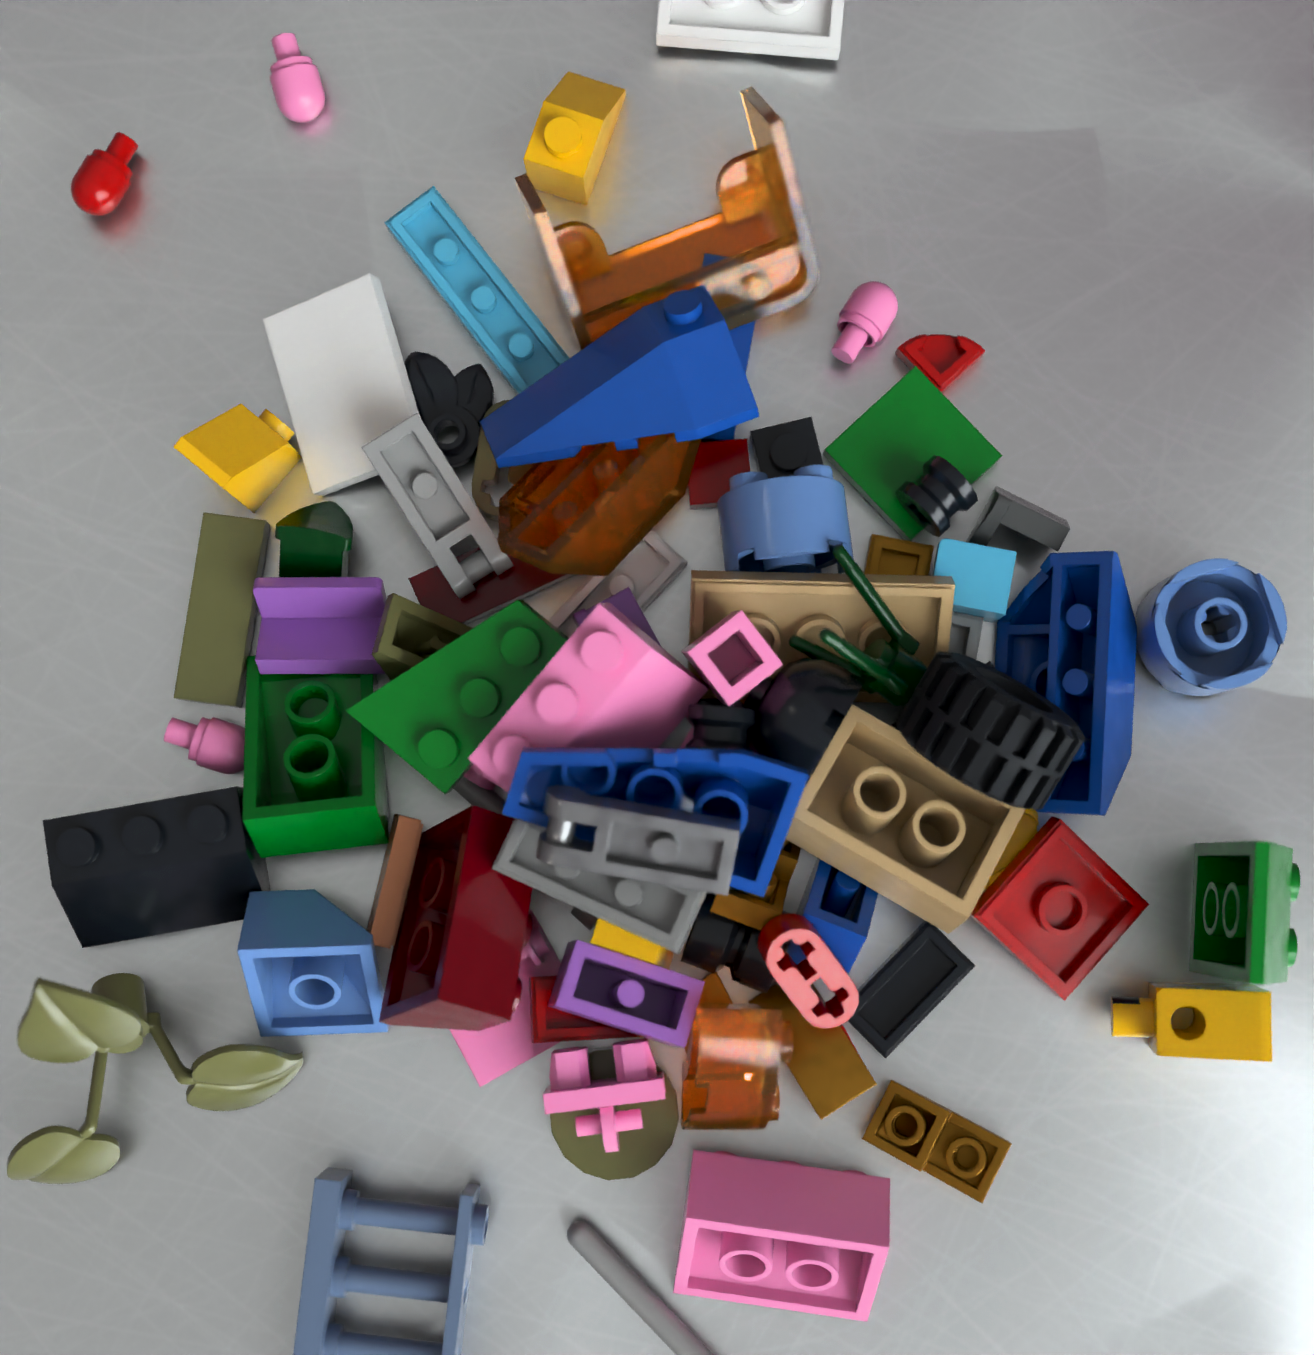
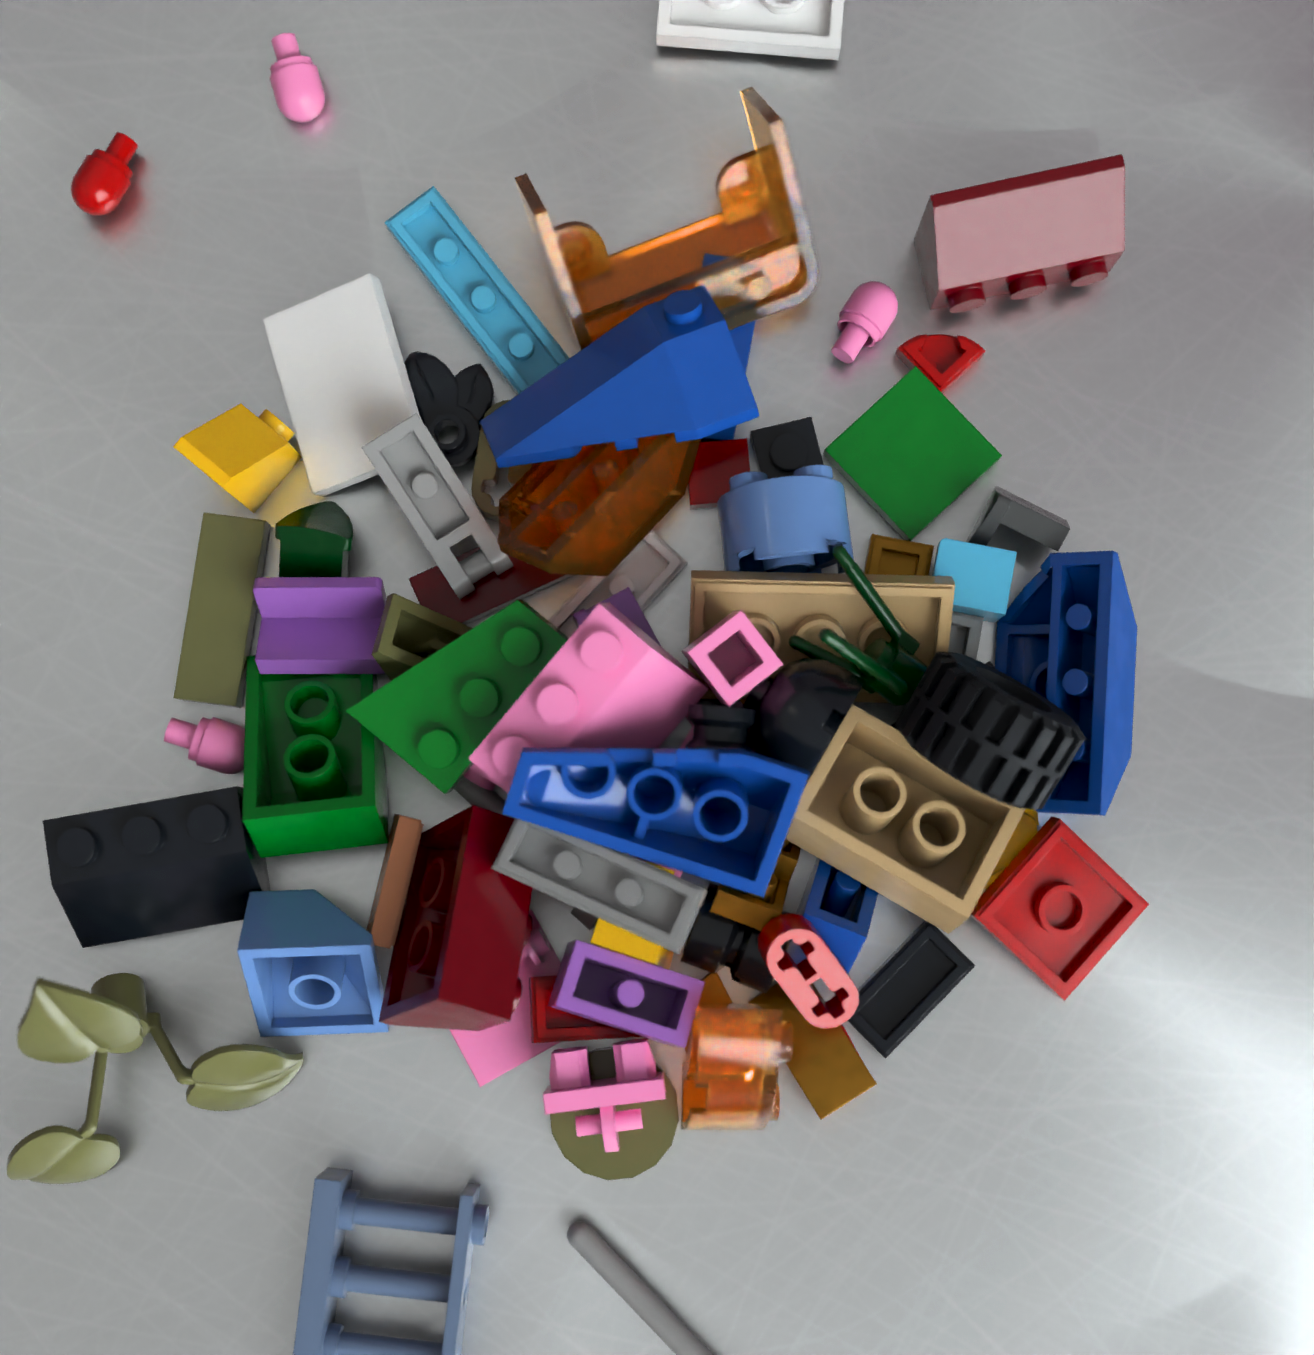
yellow slope [523,71,626,206] -> none
flat silver plate [536,785,740,896] -> none
bright pink slope [673,1150,890,1322] -> none
pearl gold slope [862,1080,1012,1203] -> none
black wheel [895,455,978,537] -> none
yellow torso [1111,982,1272,1062] -> none
medium blue brick [1136,558,1287,696] -> none
green slope [1189,841,1300,985] -> none
none -> slope [913,154,1125,313]

